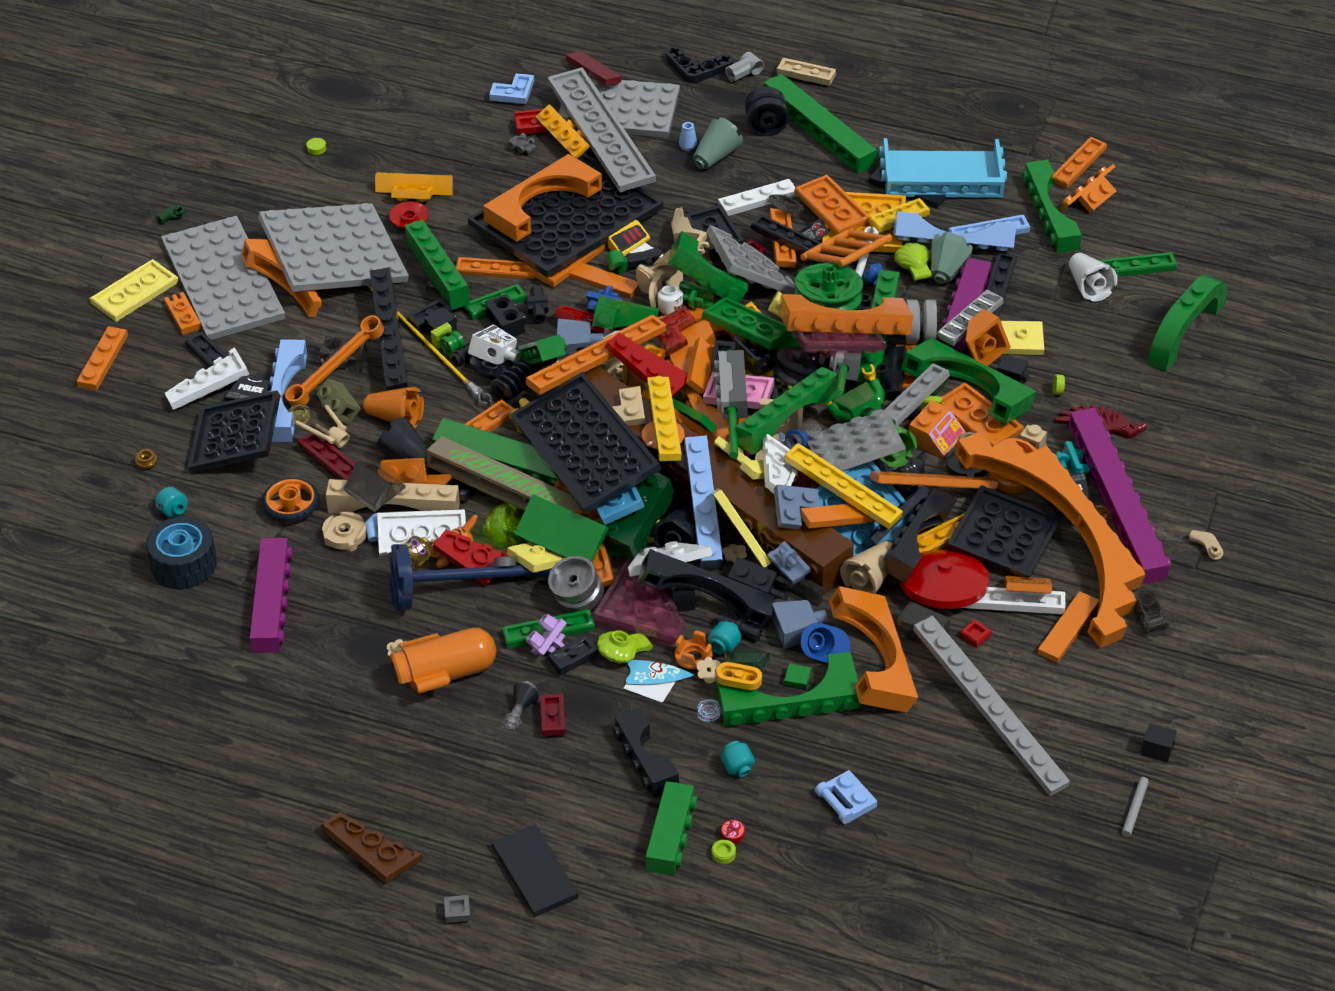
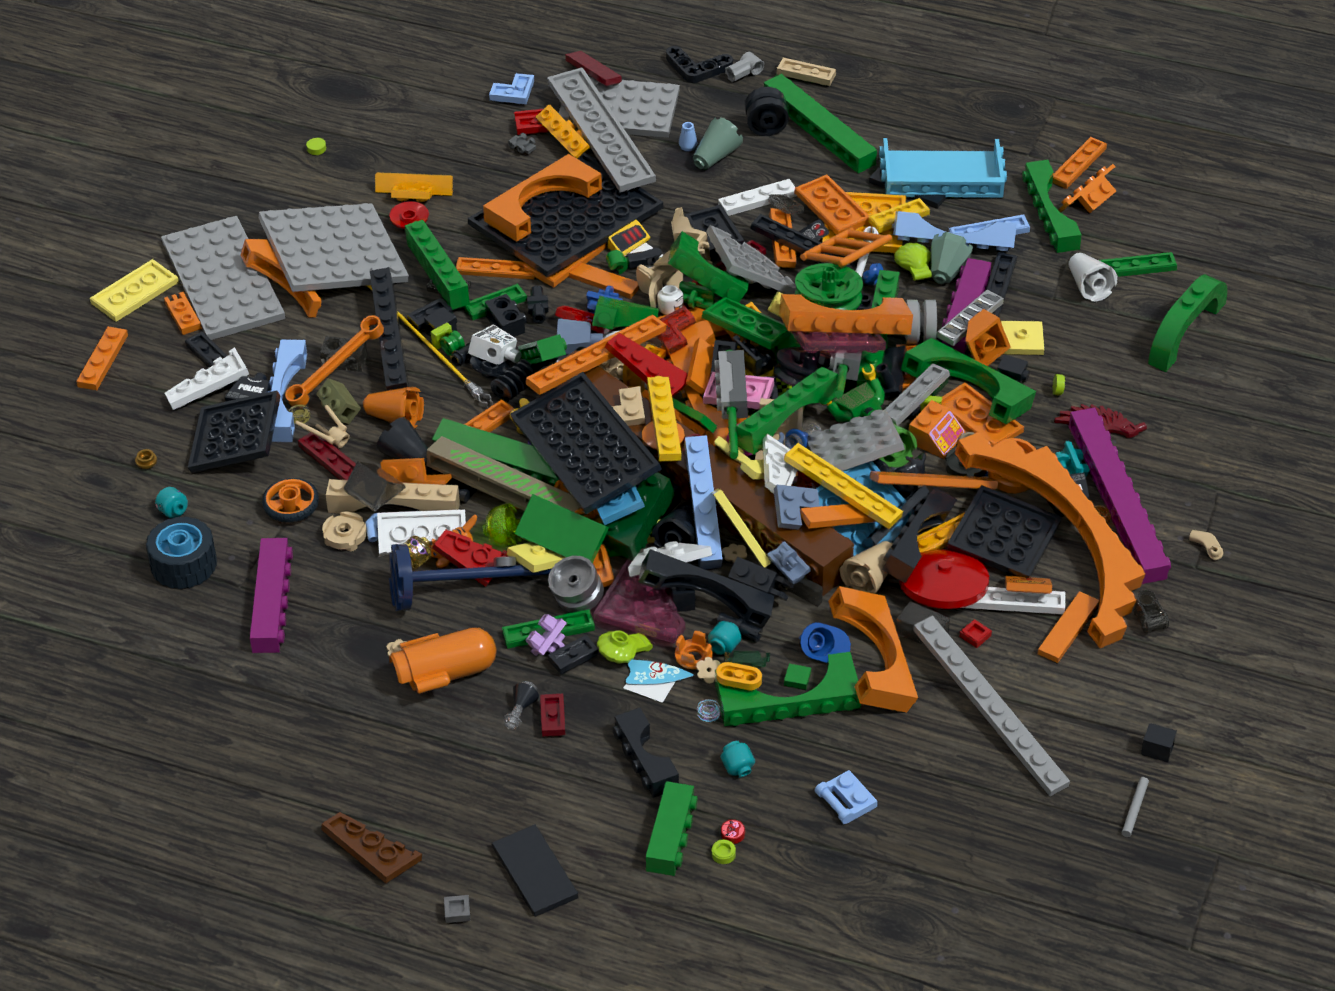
dark green arm [156,205,185,224] -> none
sand blue torso [772,600,828,649] -> none
tan brick [1020,425,1047,450] -> none

